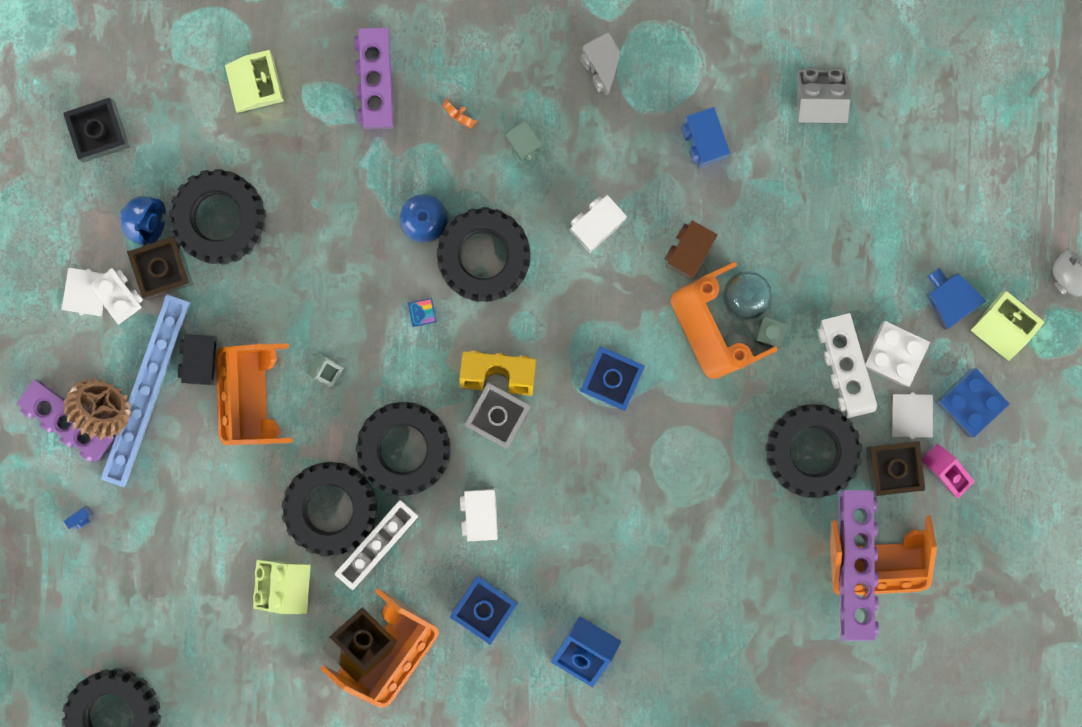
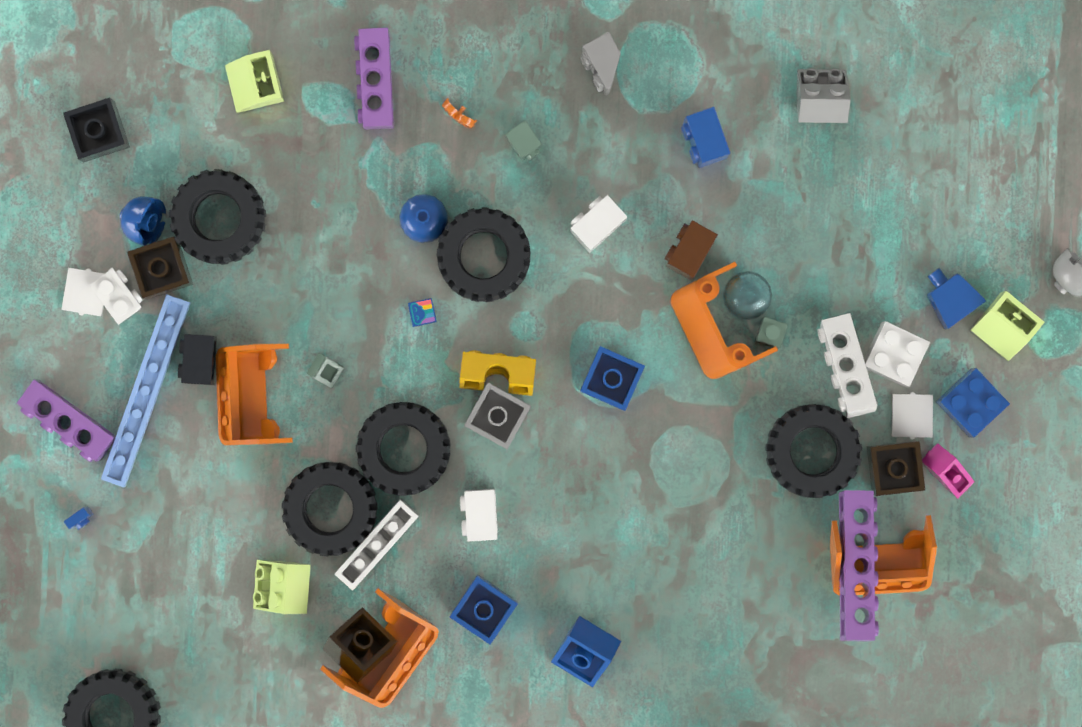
medium nougat gear [64,377,131,441] -> none

